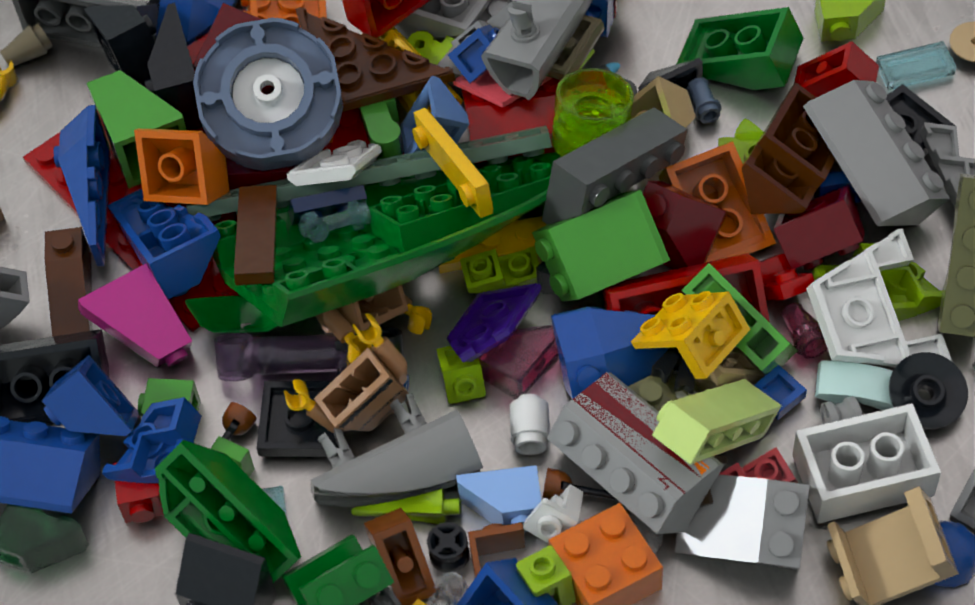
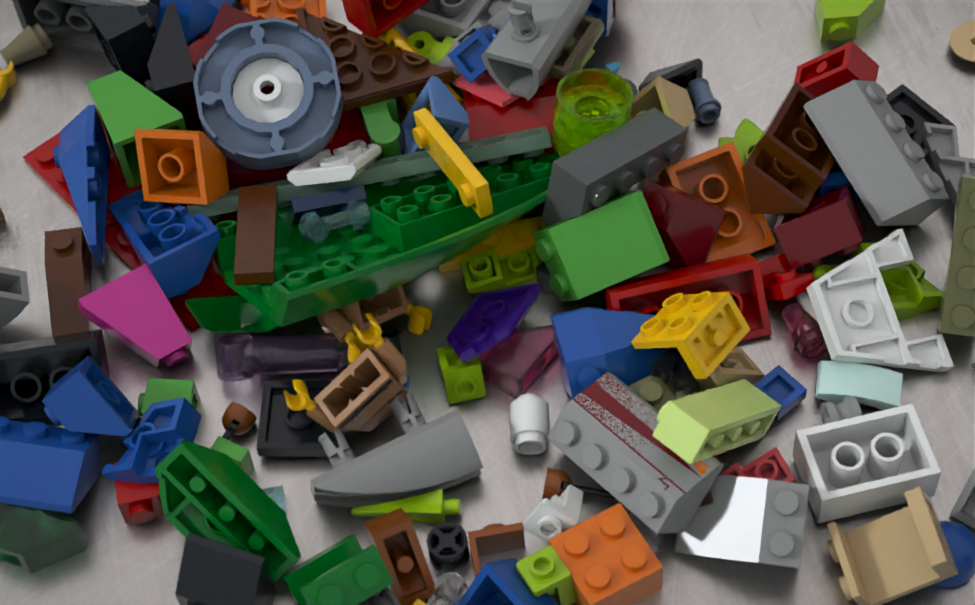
light blue slope [456,465,542,533] -> none
green slope [676,7,804,90] -> none
bright green slope [682,263,798,375] -> none
clear light blue tile [876,41,956,90] -> none
black dish [889,352,968,429] -> none

